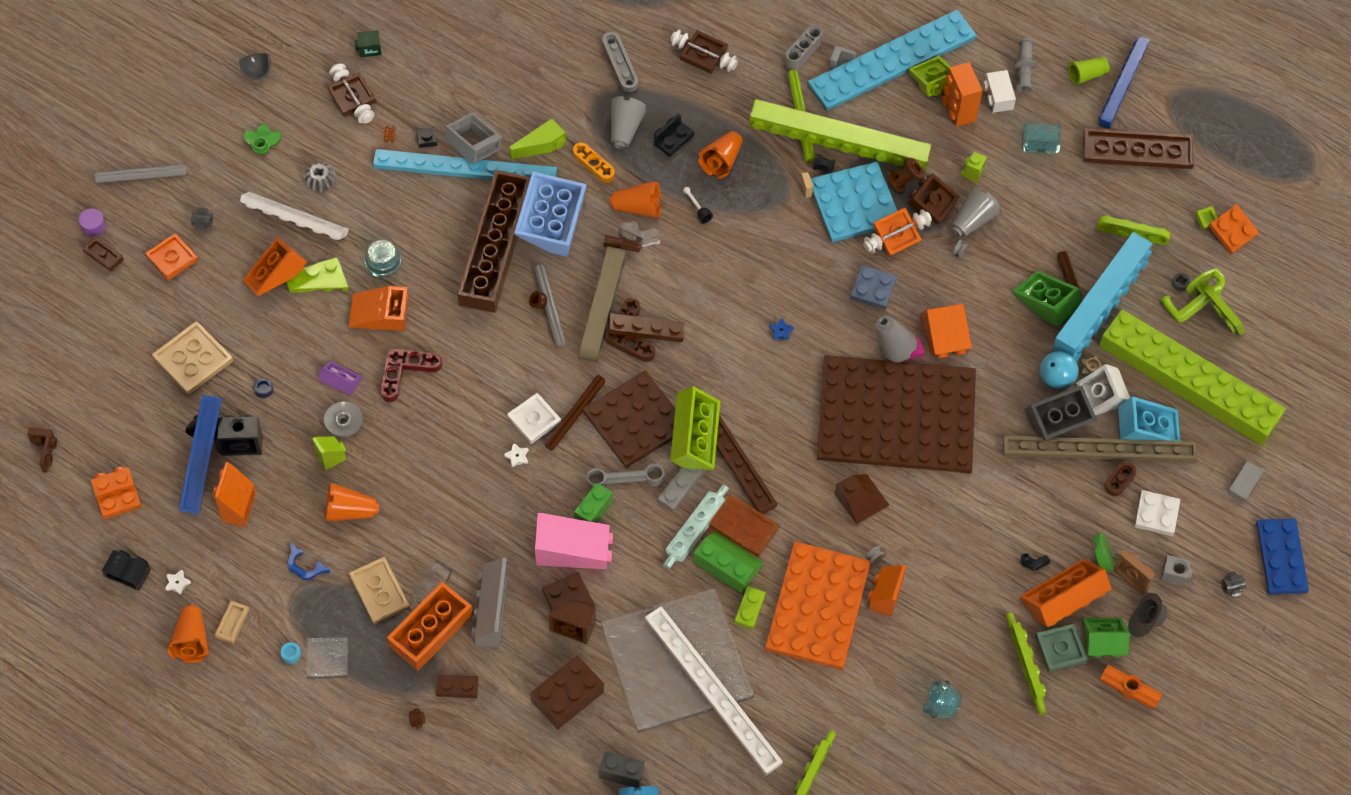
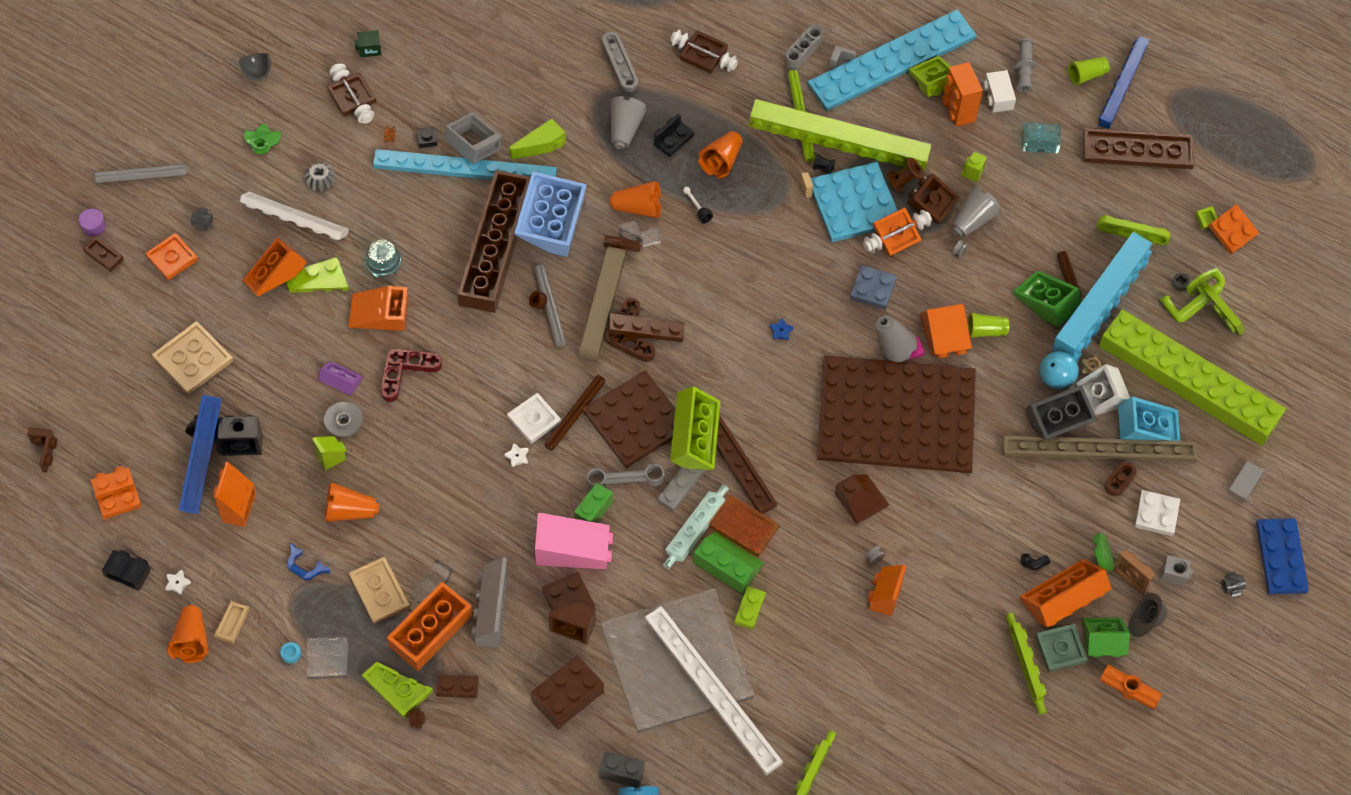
dark blue tile [253,378,274,398] -> none
light orange beam [573,143,615,183] -> none
orange plate [765,541,870,670] -> none
clear light blue cone [924,680,961,719] -> none
none -> lime wing [362,662,434,718]
none -> lime plant [967,312,1009,338]

